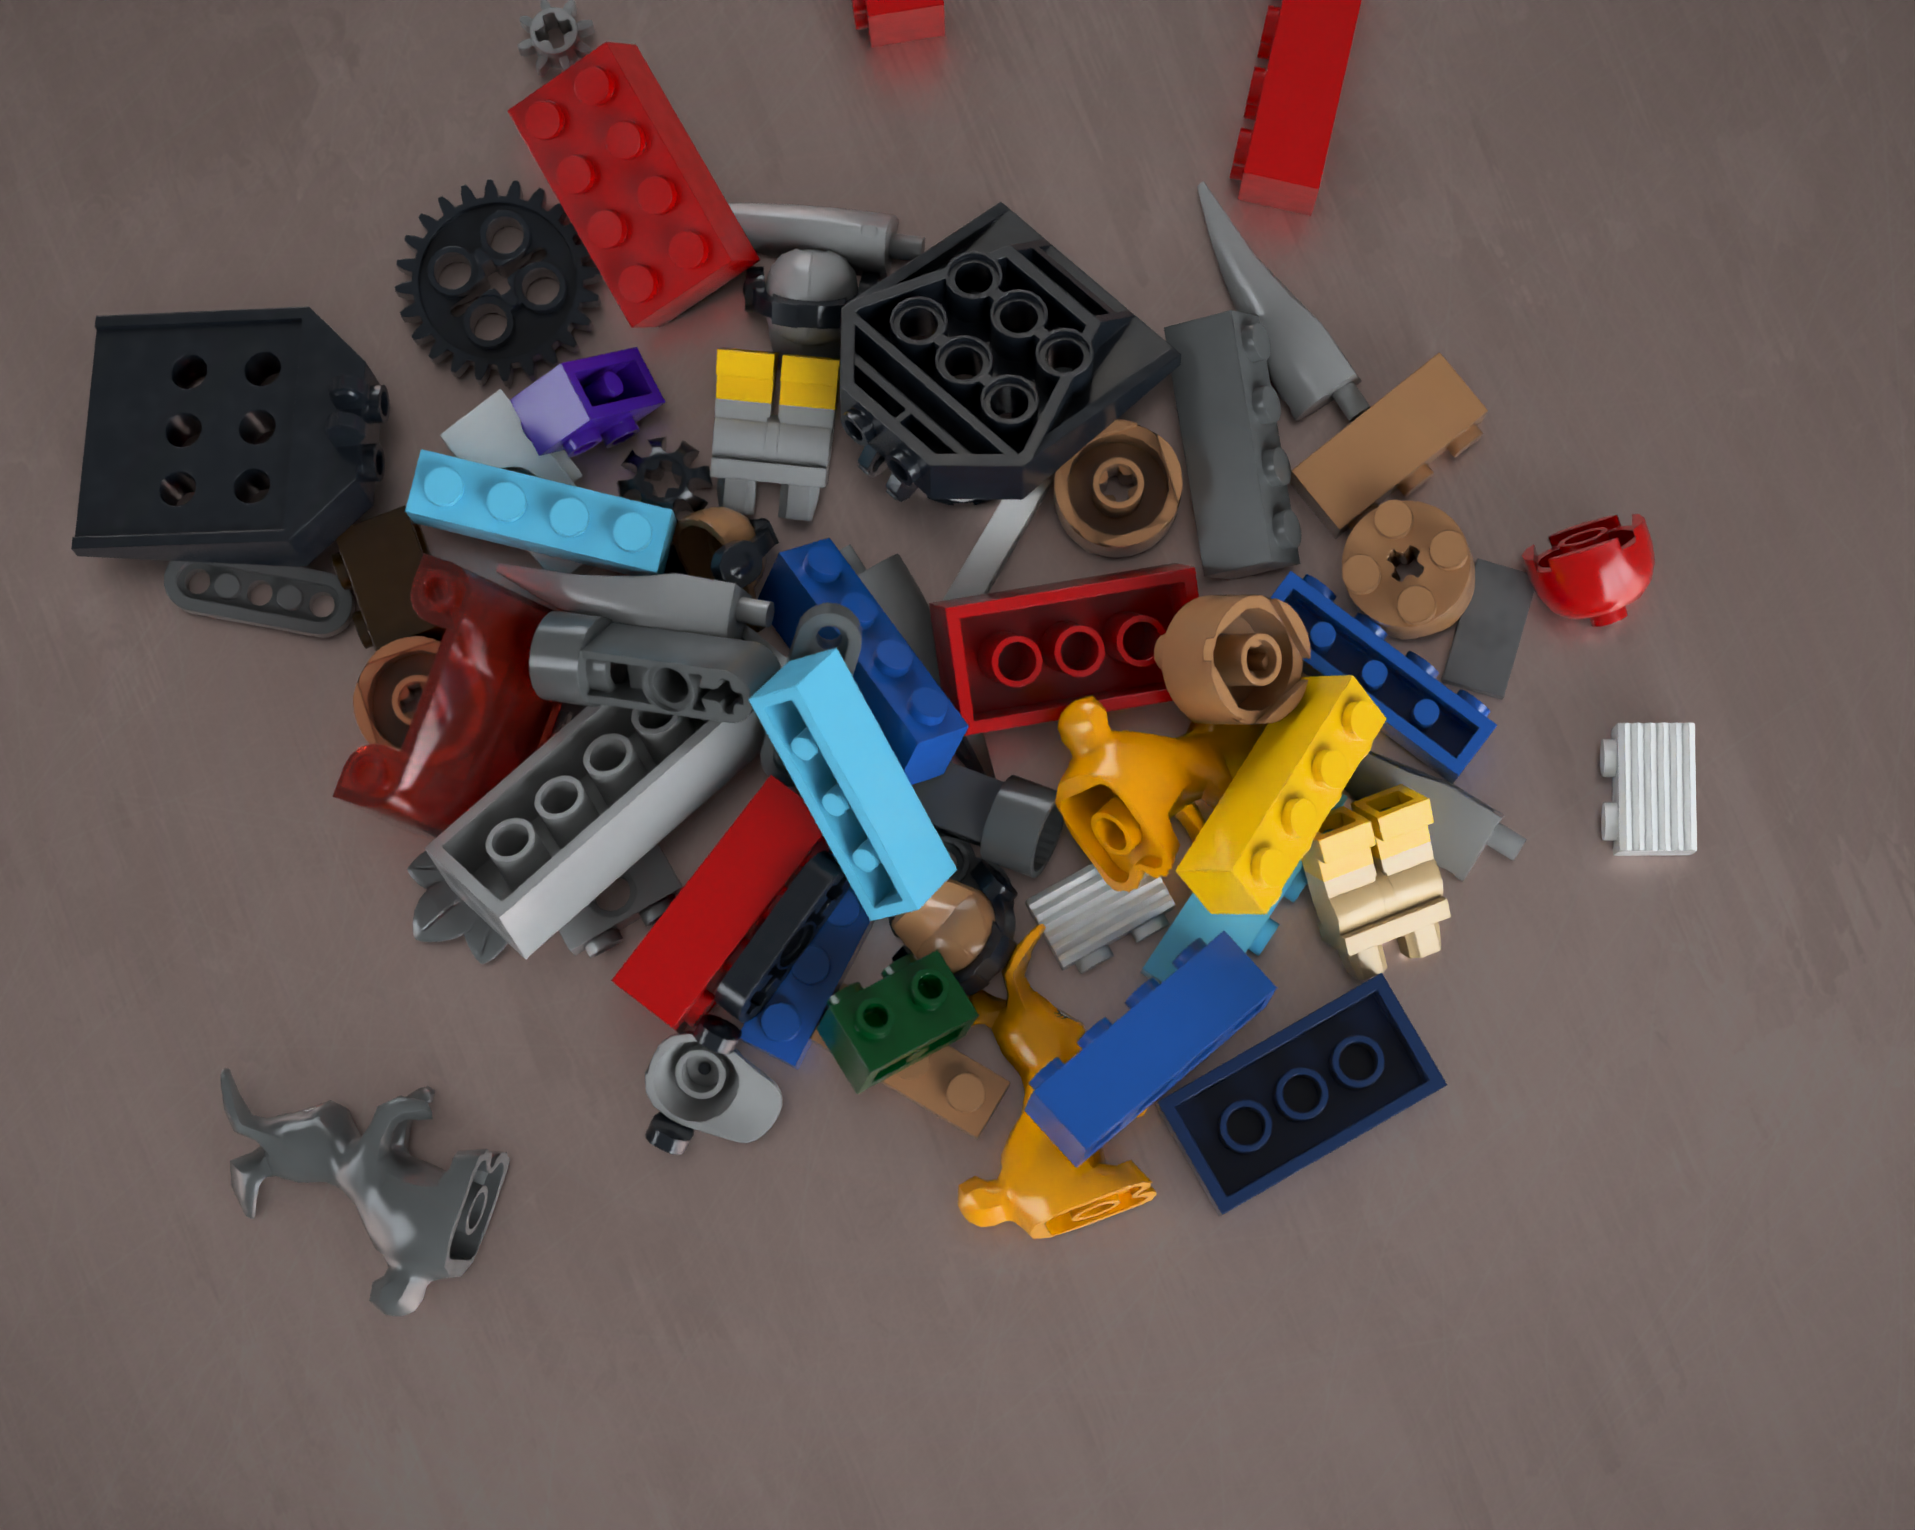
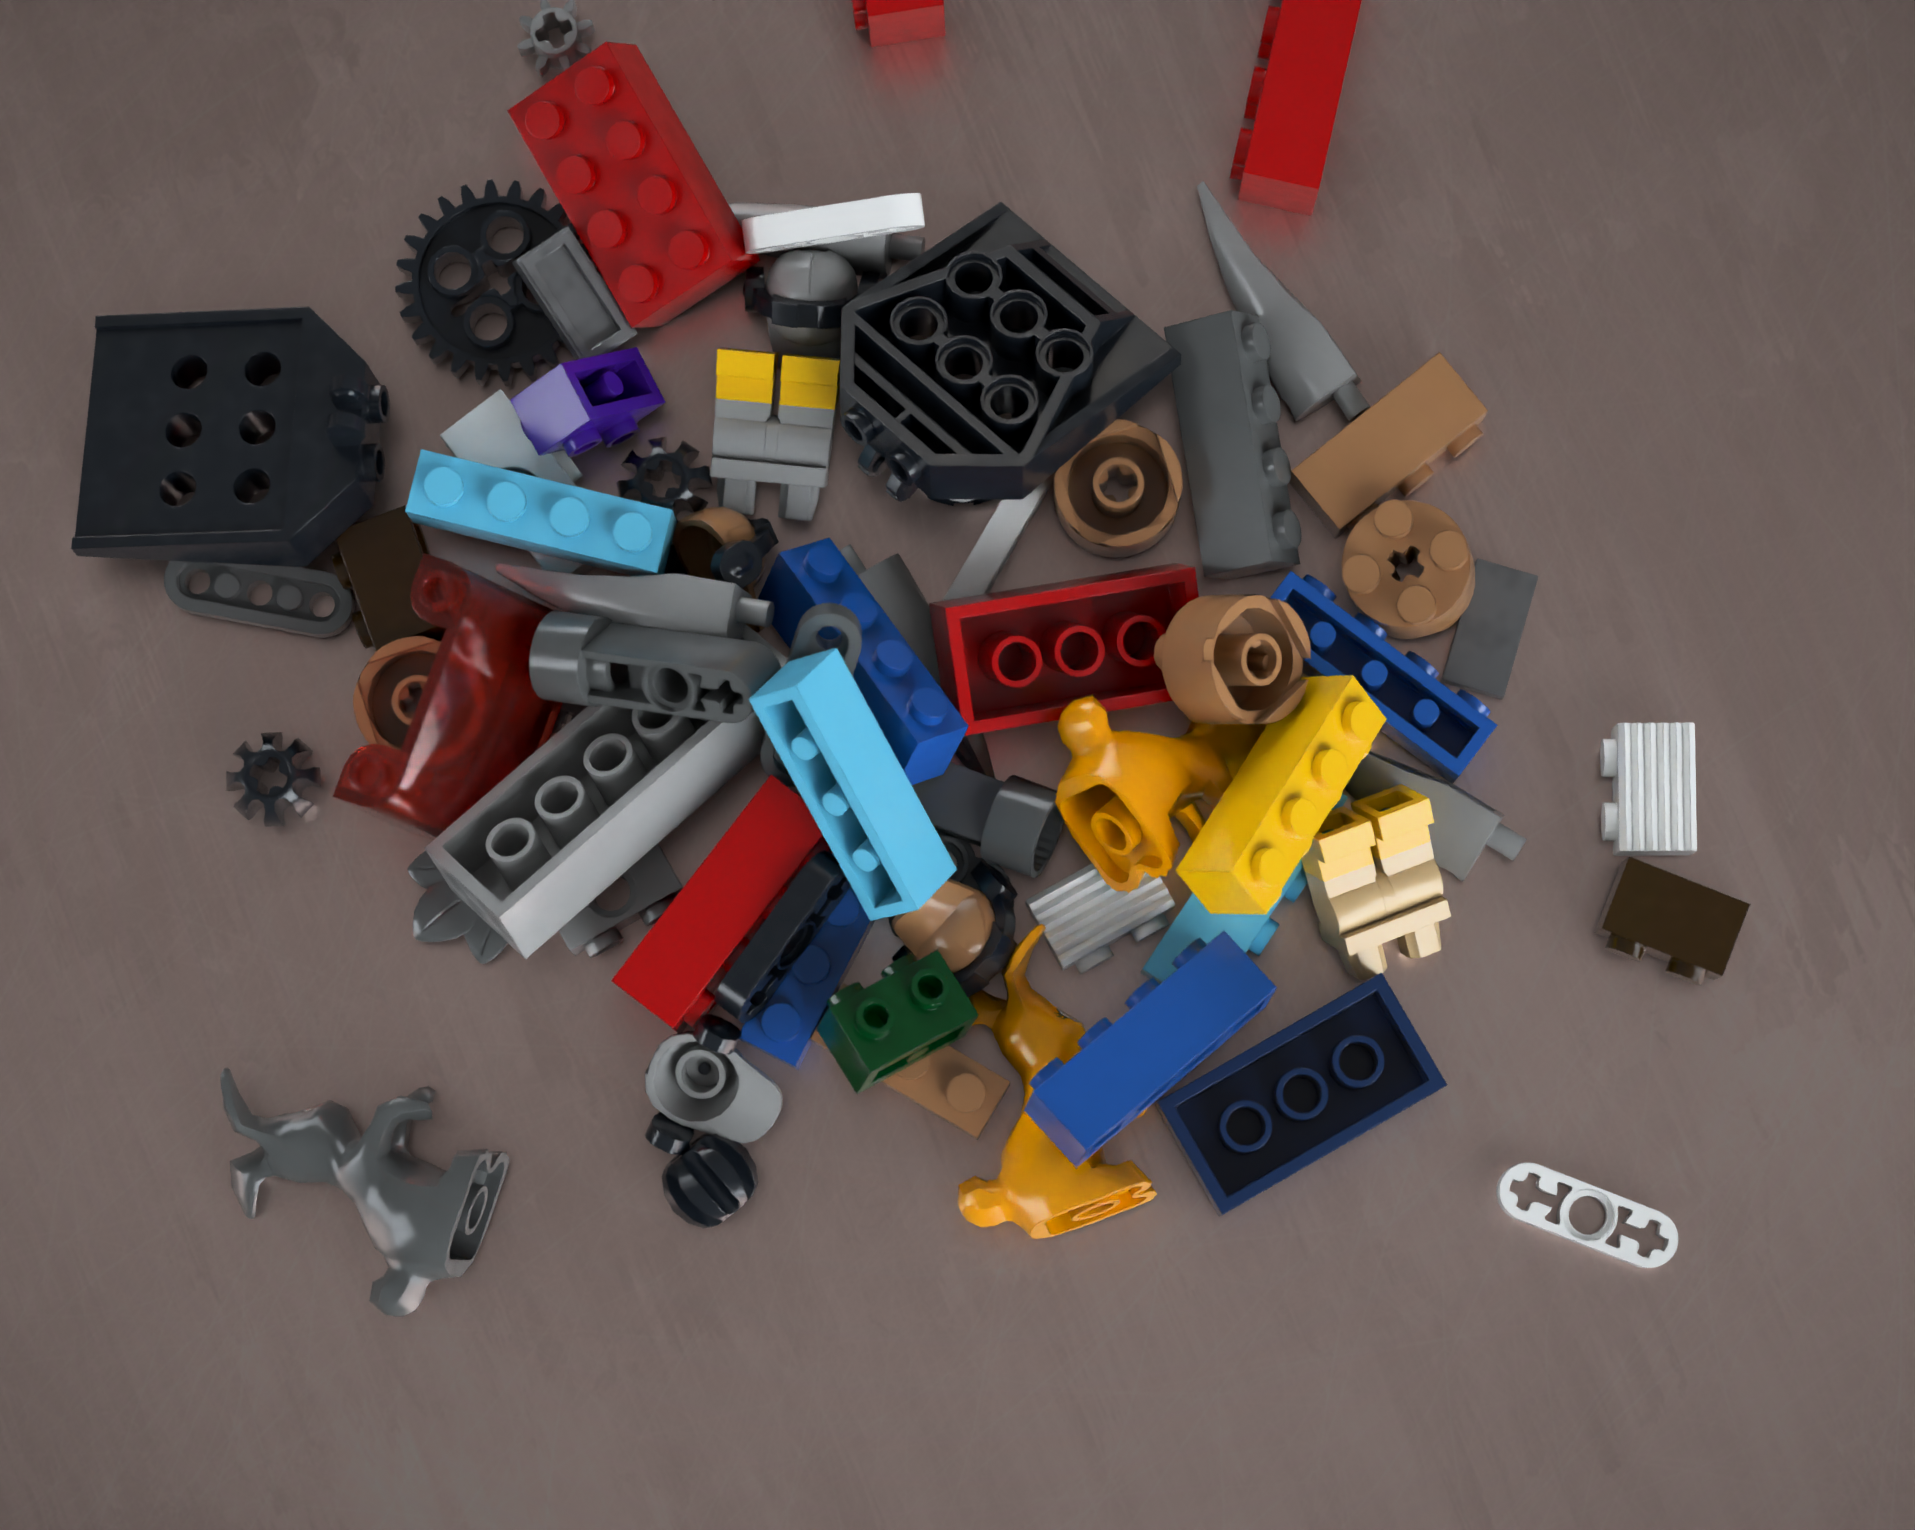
red cylinder [1522,514,1655,627] -> none
none -> black piece [226,732,321,827]
none -> flat silver tile [512,226,638,360]
none -> black piece [662,1133,758,1228]
none -> white beam [741,193,925,254]
none -> white beam [1496,1162,1678,1268]
none -> dark brown brick [1594,856,1750,985]

